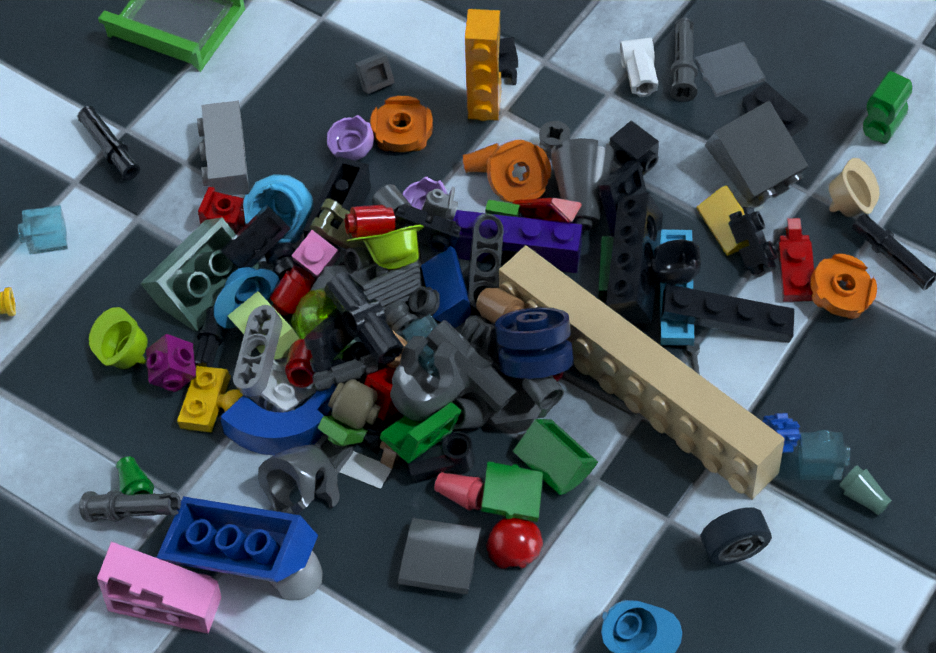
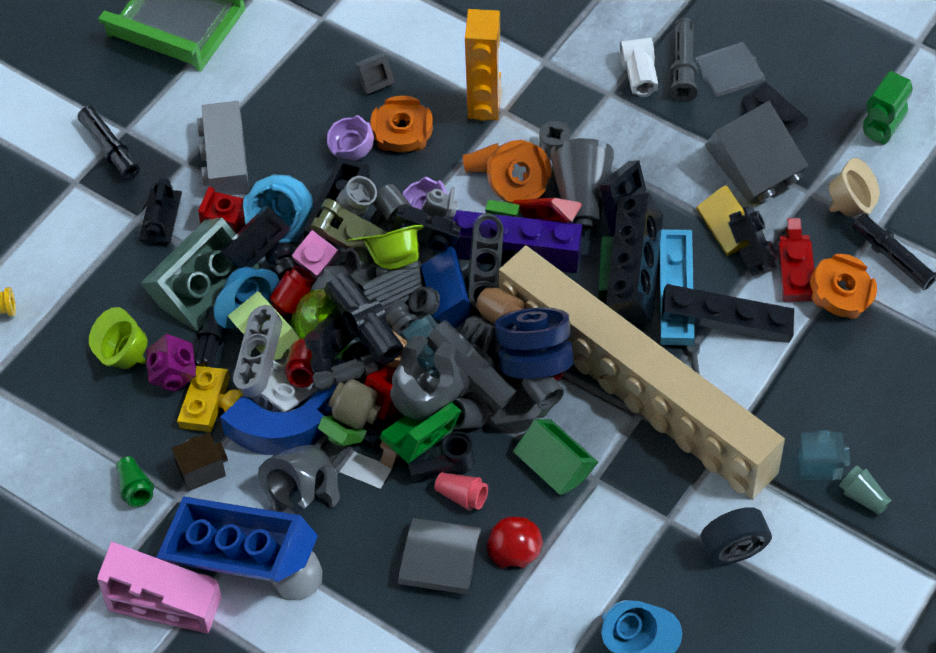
clear light blue brick [18,205,68,255] -> none
dark grey pin [79,490,181,522] -> none
red brick [345,205,395,238] -> none
green piece [481,461,543,522] -> none
black plate [499,37,518,85] -> none
black brick [609,120,659,173] -> none
black hair [651,239,701,286] -> none
blue gear [762,413,801,453] -> none
none -> black hinge [139,178,182,244]
none -> dark brown brick [171,432,228,492]
none -> light grey wheel [336,176,377,217]

